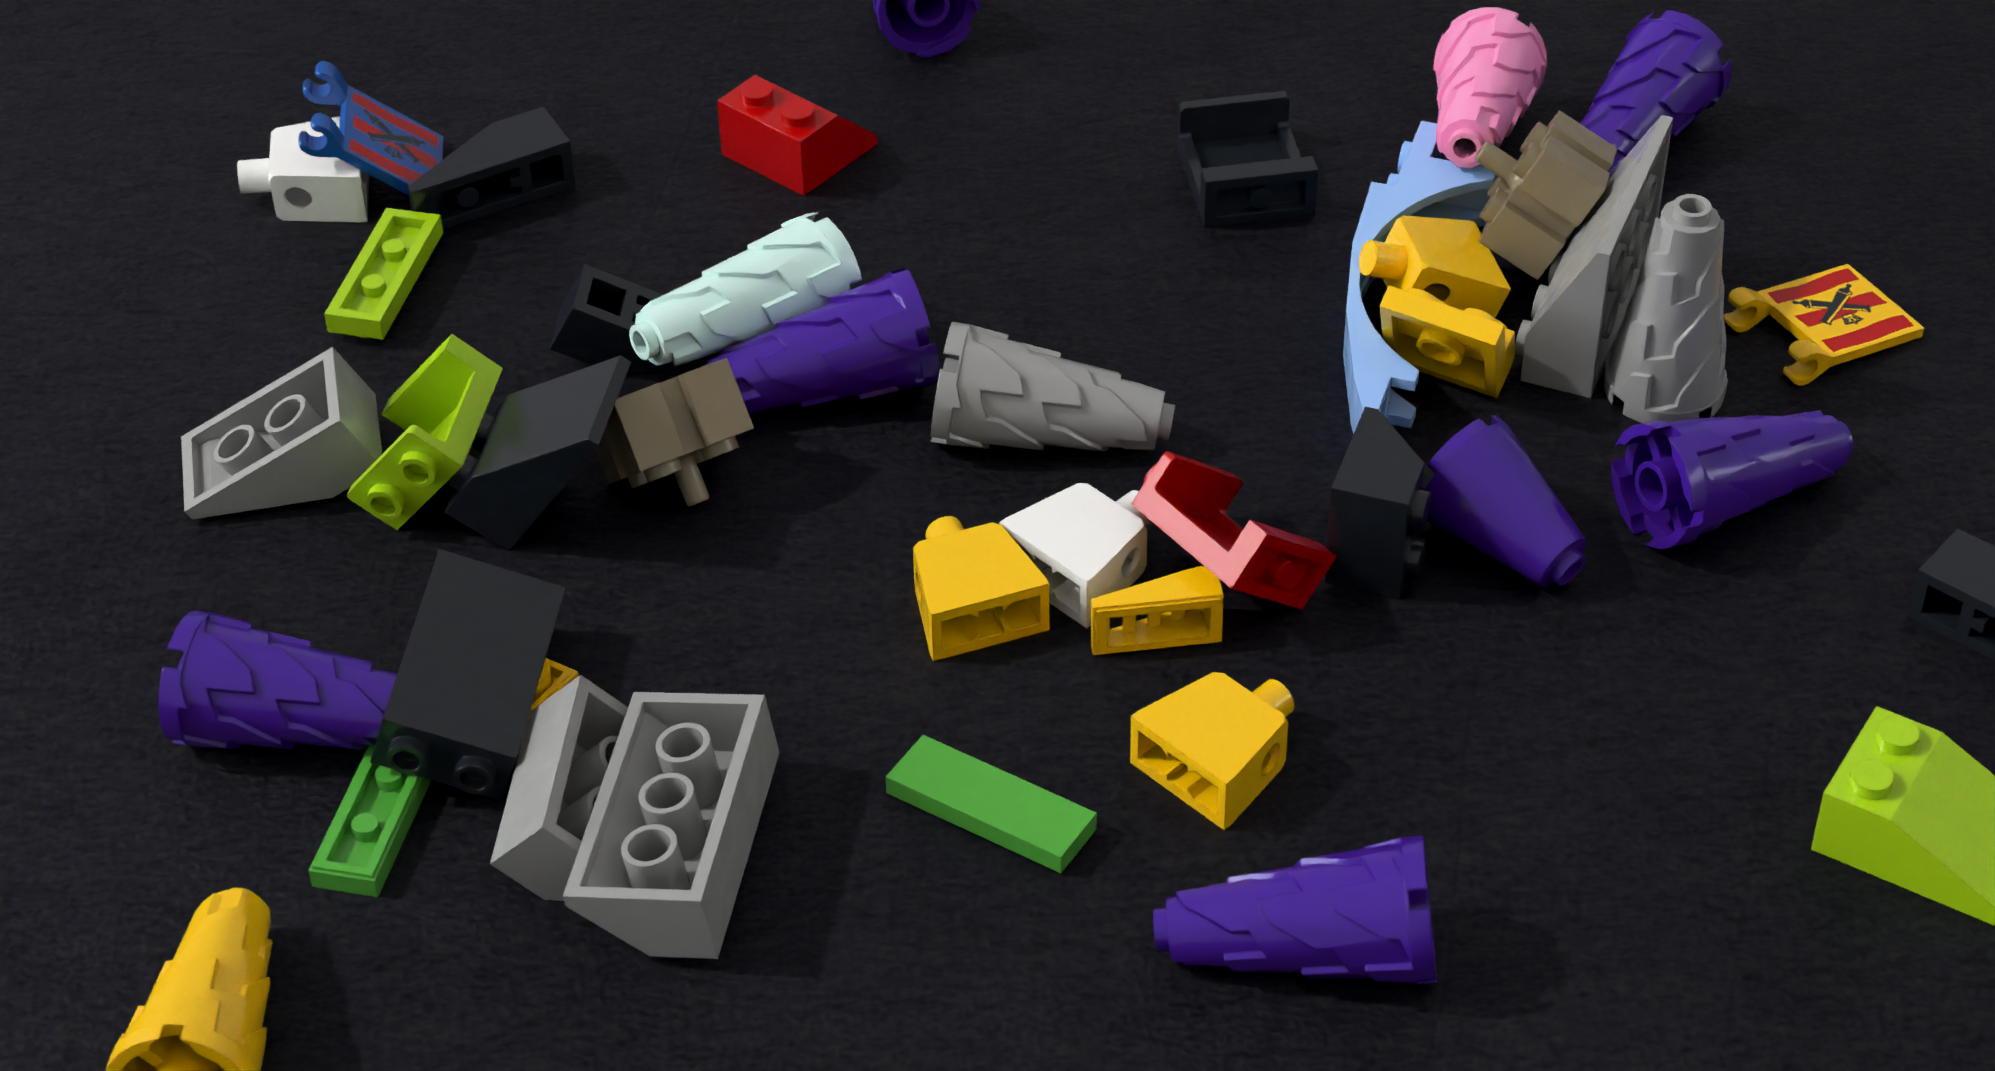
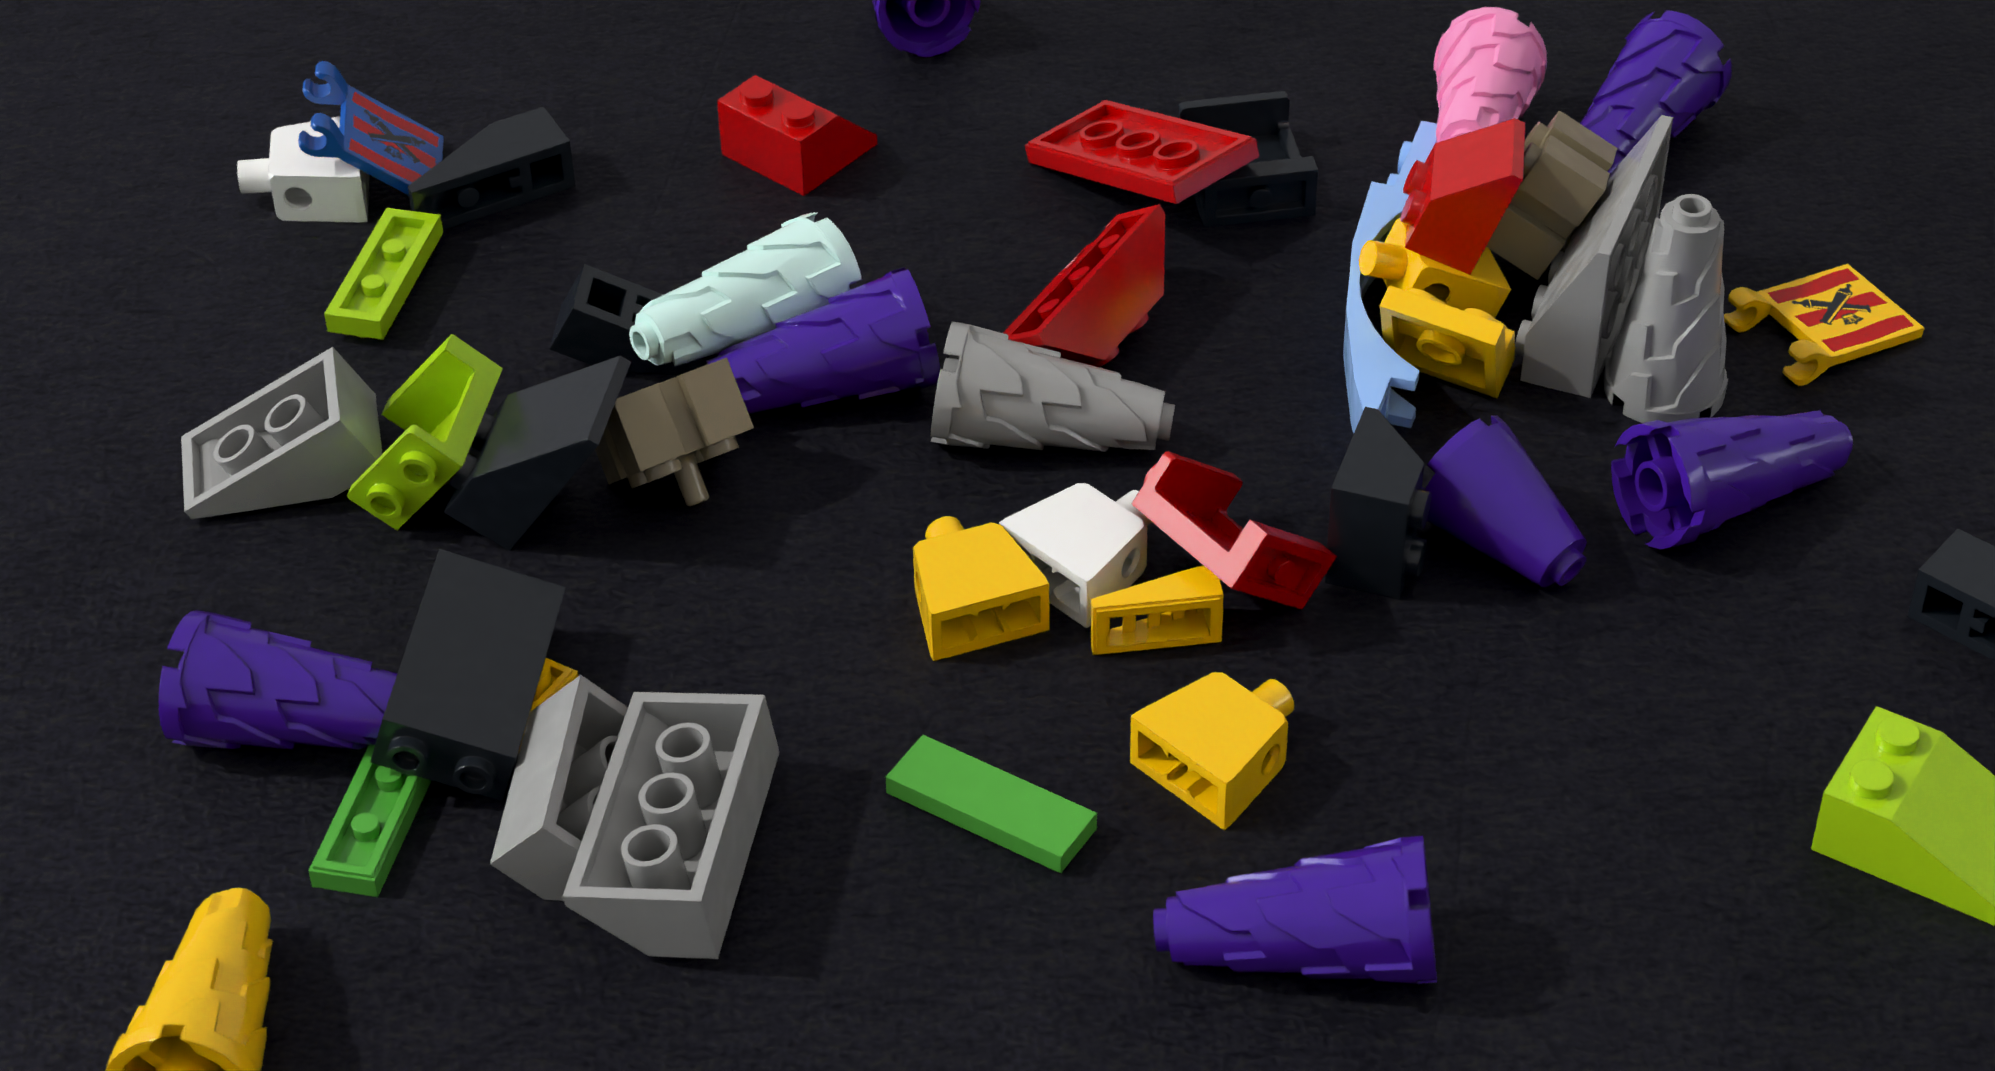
none -> red wedge [1003,204,1165,367]
none -> red tile [1025,100,1259,204]
none -> red slope [1400,118,1525,275]

